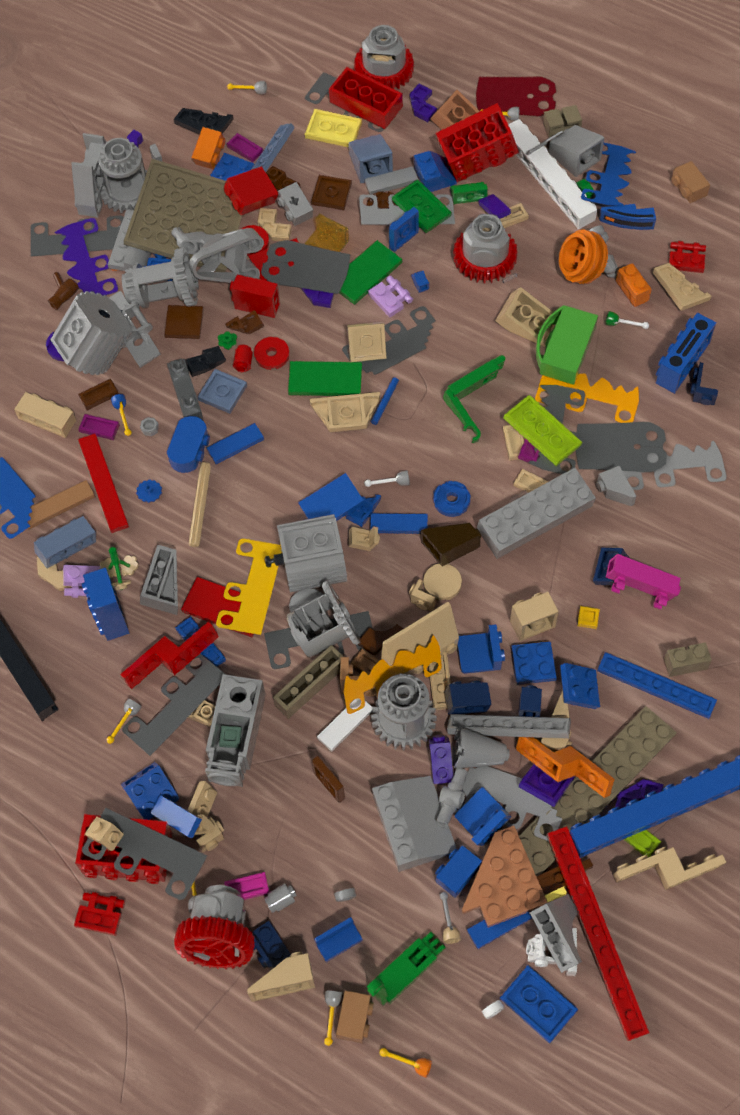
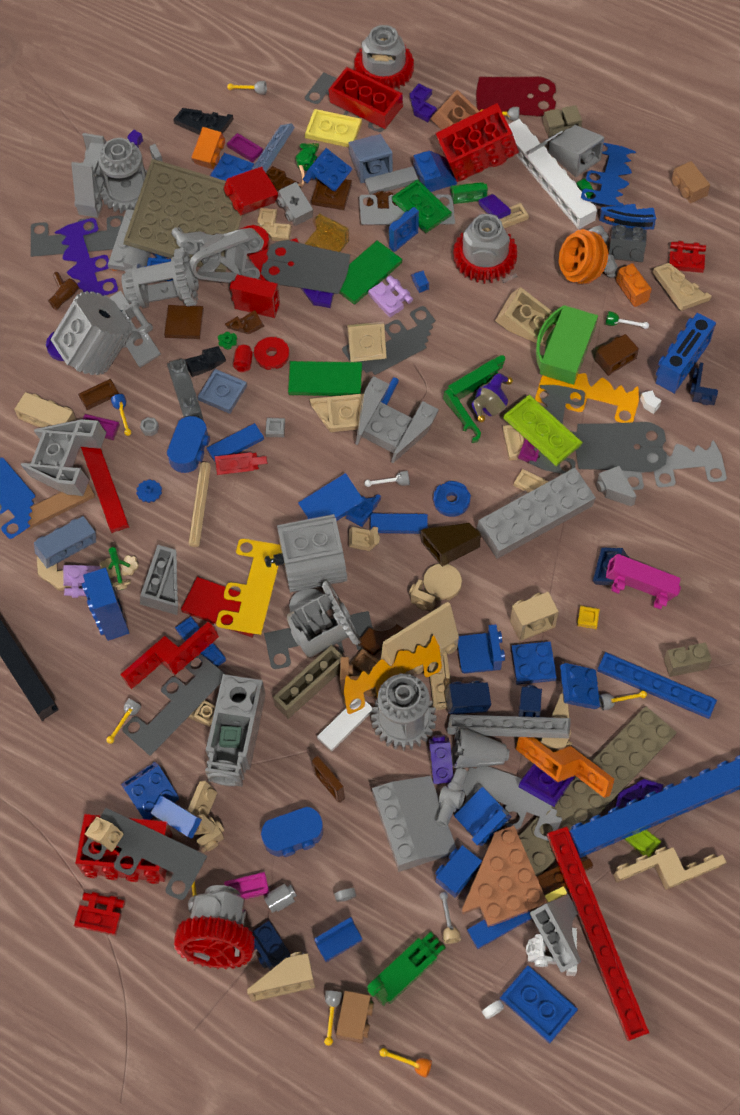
none -> light grey wedge [21,419,106,496]
none -> red hinge [215,452,268,475]
none -> blue brick [261,807,323,857]
none -> light grey tile [266,418,285,437]
none -> green animal [296,143,319,187]
none -> blue bracket [302,148,352,191]
none -> light grey wedge [355,376,439,463]
none -> piece [472,373,513,423]
none -> reddish brown brick [595,334,639,376]
none -> hinge [599,691,647,711]
none -> dark grey bracket [609,225,646,262]
none -> white piece [640,390,662,414]

